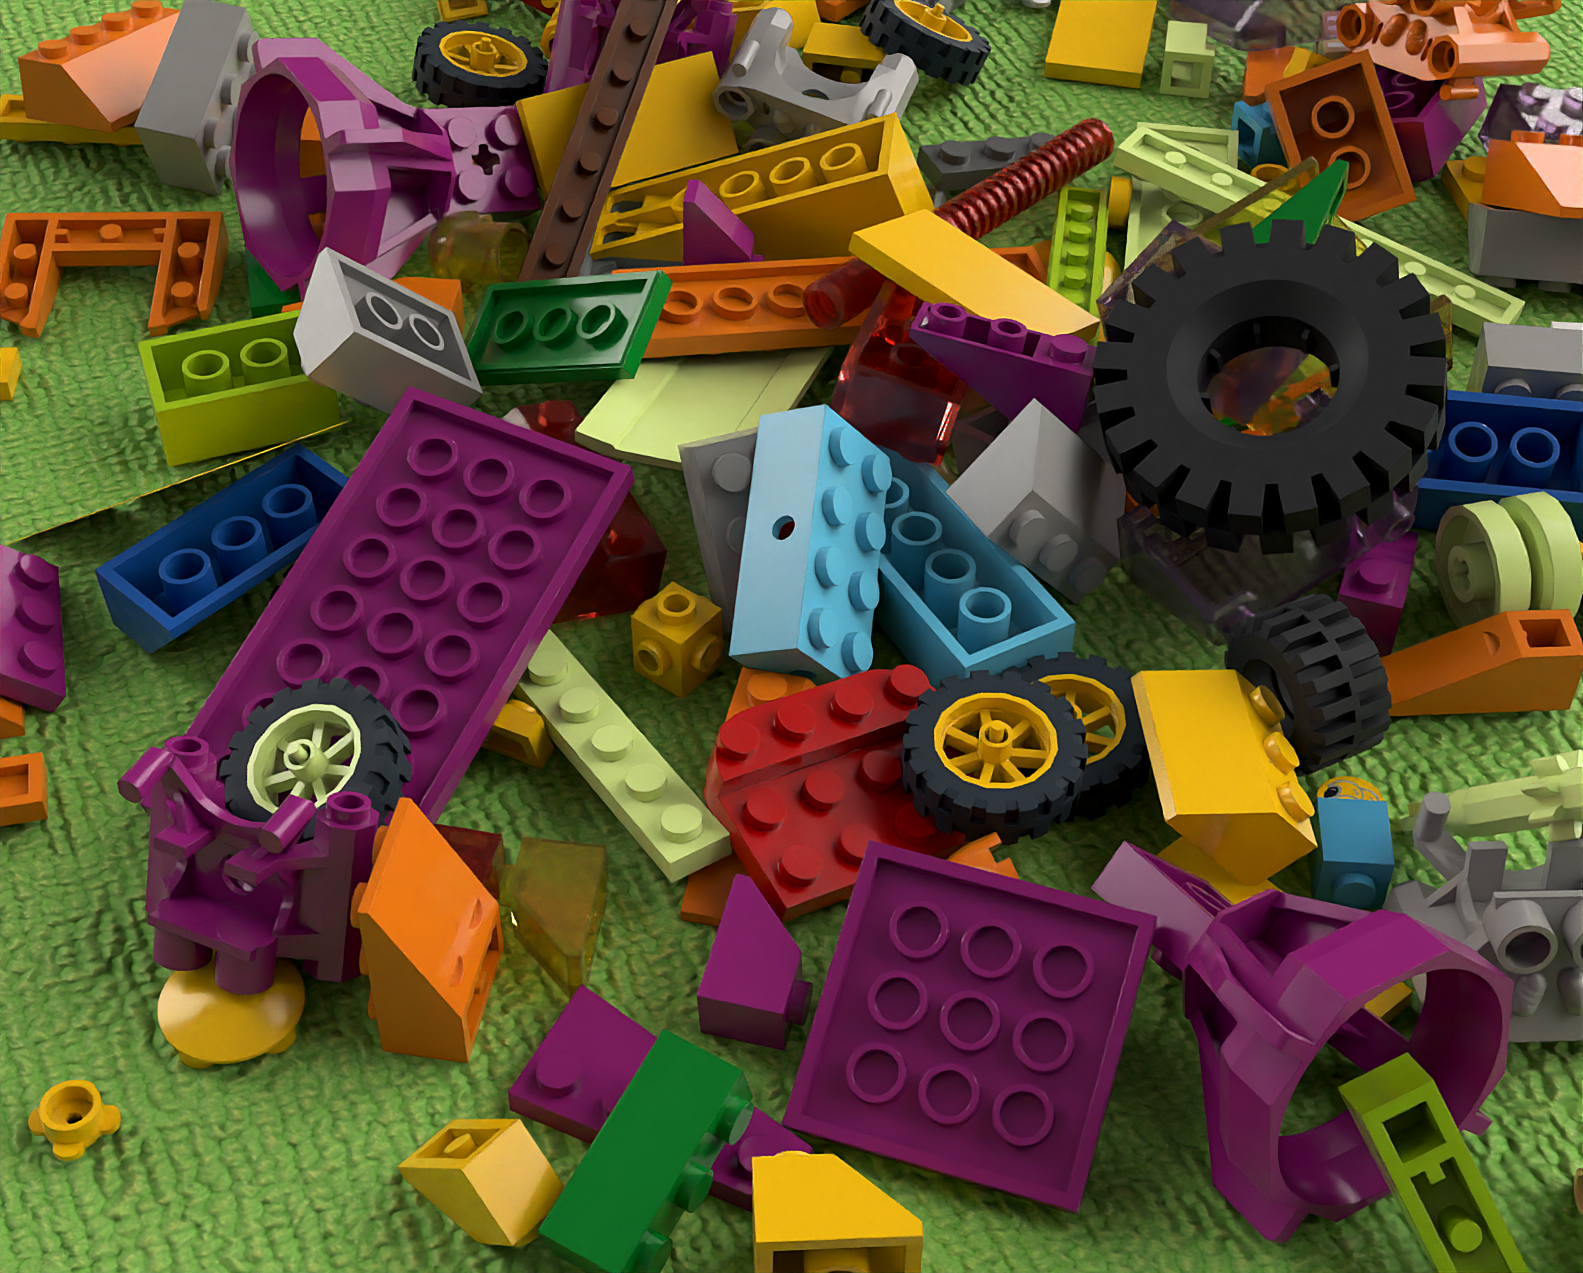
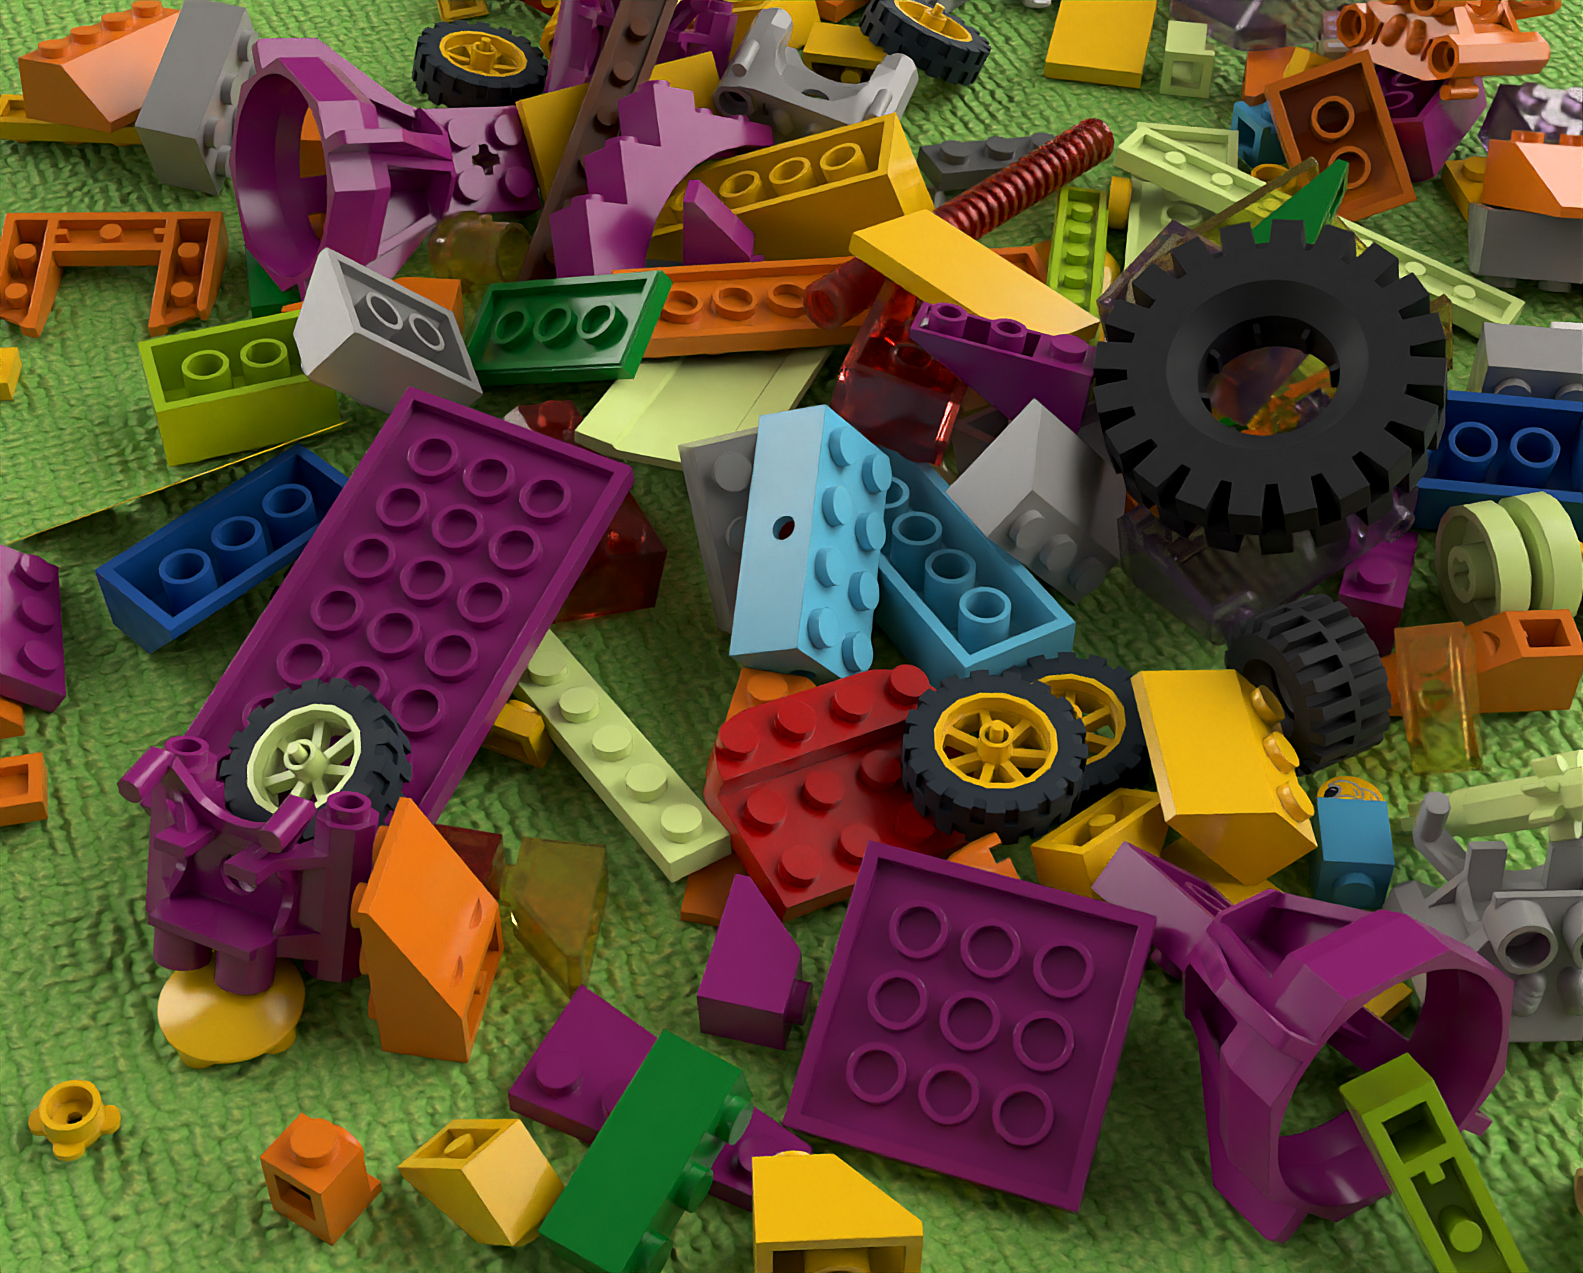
yellow brick [631,581,724,699] -> none
none -> orange brick [260,1112,382,1246]
none -> magenta arch [549,80,774,278]
none -> yellow slope [1030,787,1169,903]
none -> clear yellow slope [1394,622,1484,776]

